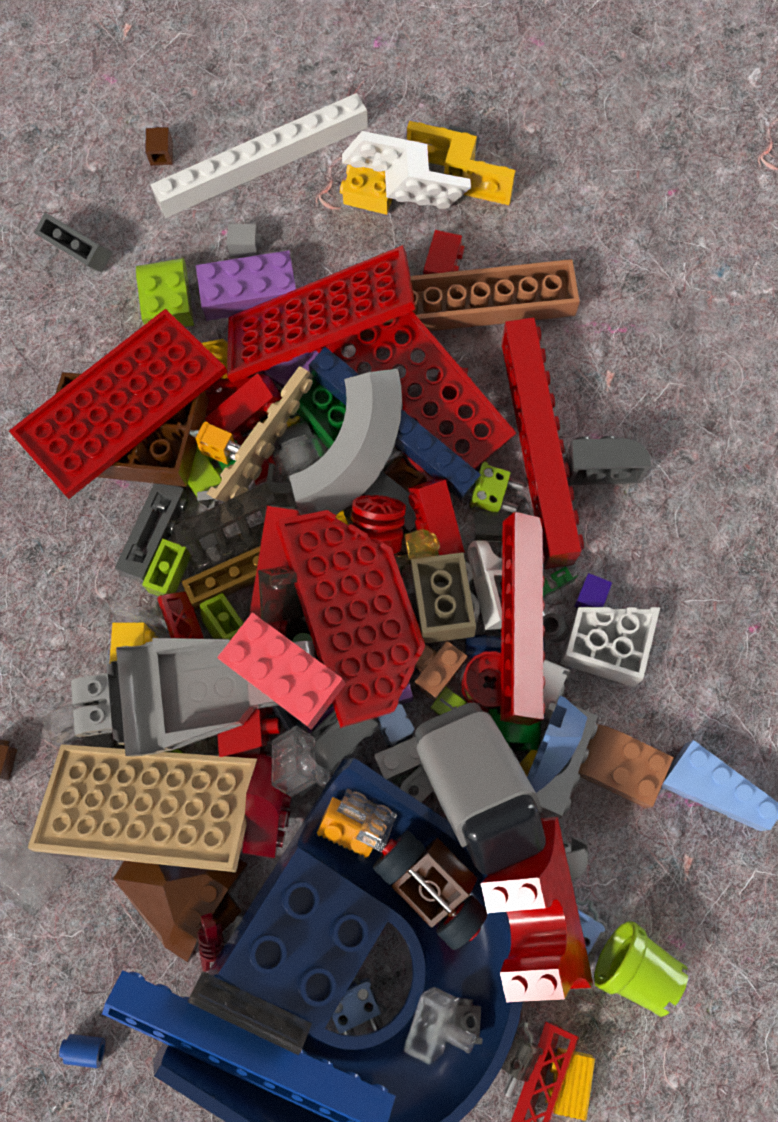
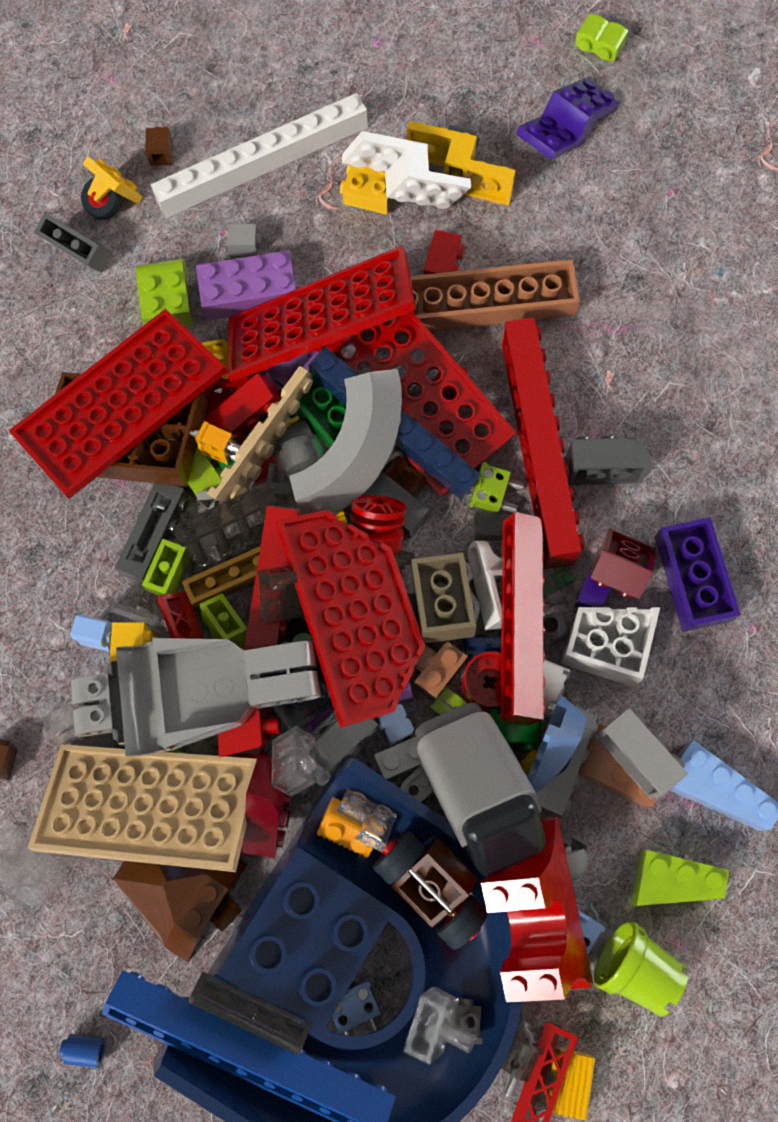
dark red hinge [197,913,224,972] -> none
coral brick [217,612,345,730] -> none
clear yellow plate [405,529,440,560] -> none
red brick [408,479,465,557] -> none
none -> light blue brick [70,614,112,652]
none -> yellow plate [81,156,143,219]
none -> dark purple bracket [516,78,620,160]
none -> lime brick [575,14,628,61]
none -> dark red brick [590,528,656,599]
none -> light grey piece [595,708,688,800]
none -> lime wedge [630,850,729,906]
none -> dark purple brick [654,517,741,632]

